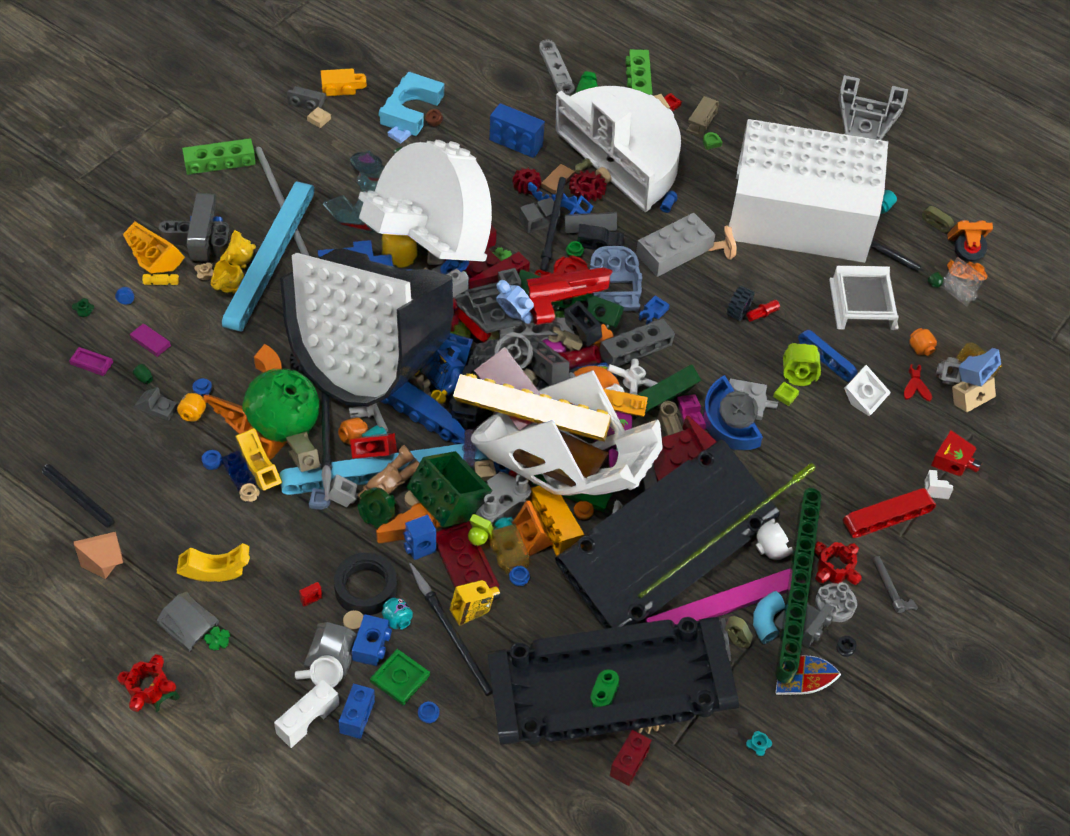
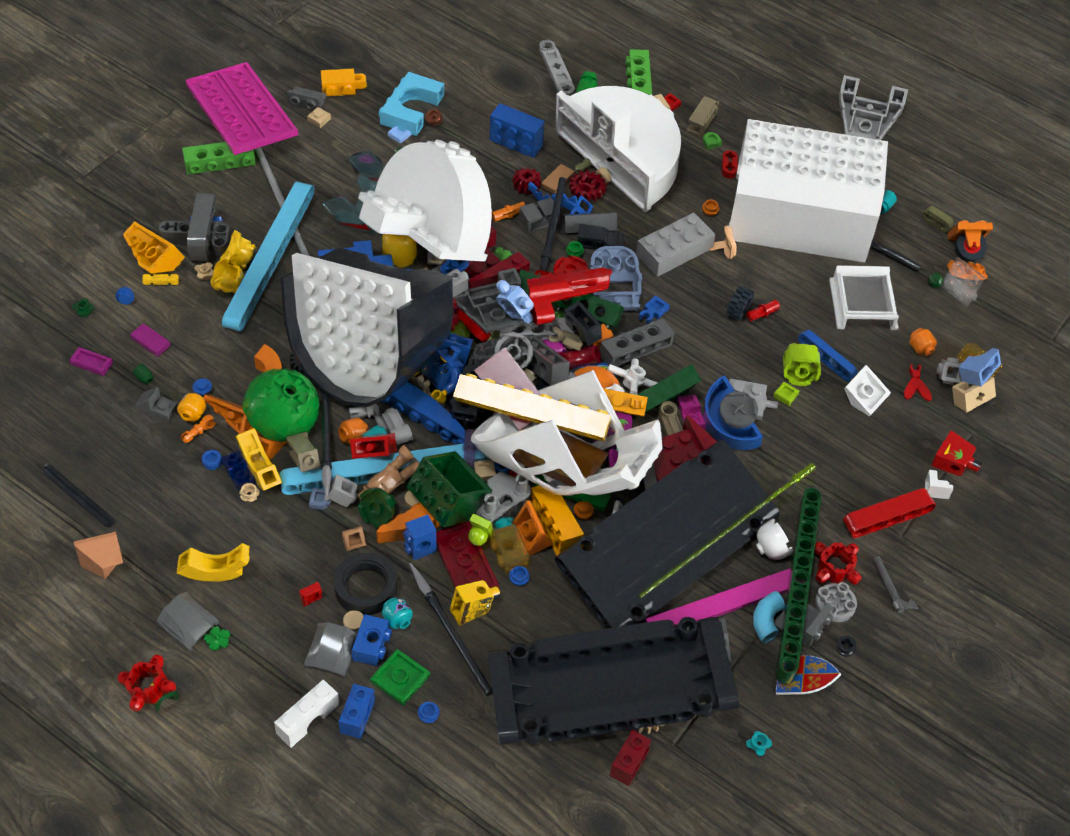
white piece [295,655,343,688] -> none
green plate [591,670,619,708] -> none
blue pin [660,191,677,213] -> none
olive beam [725,616,753,648] -> none
none -> orange piece [181,414,216,443]
none -> dark pink plate [185,62,298,155]
none -> medium nougat slope [342,526,366,551]
none -> light grey piece [382,408,413,445]
none -> orange pin [491,201,525,222]
none -> orange plate [702,199,719,216]
none -> red beam [721,150,738,179]

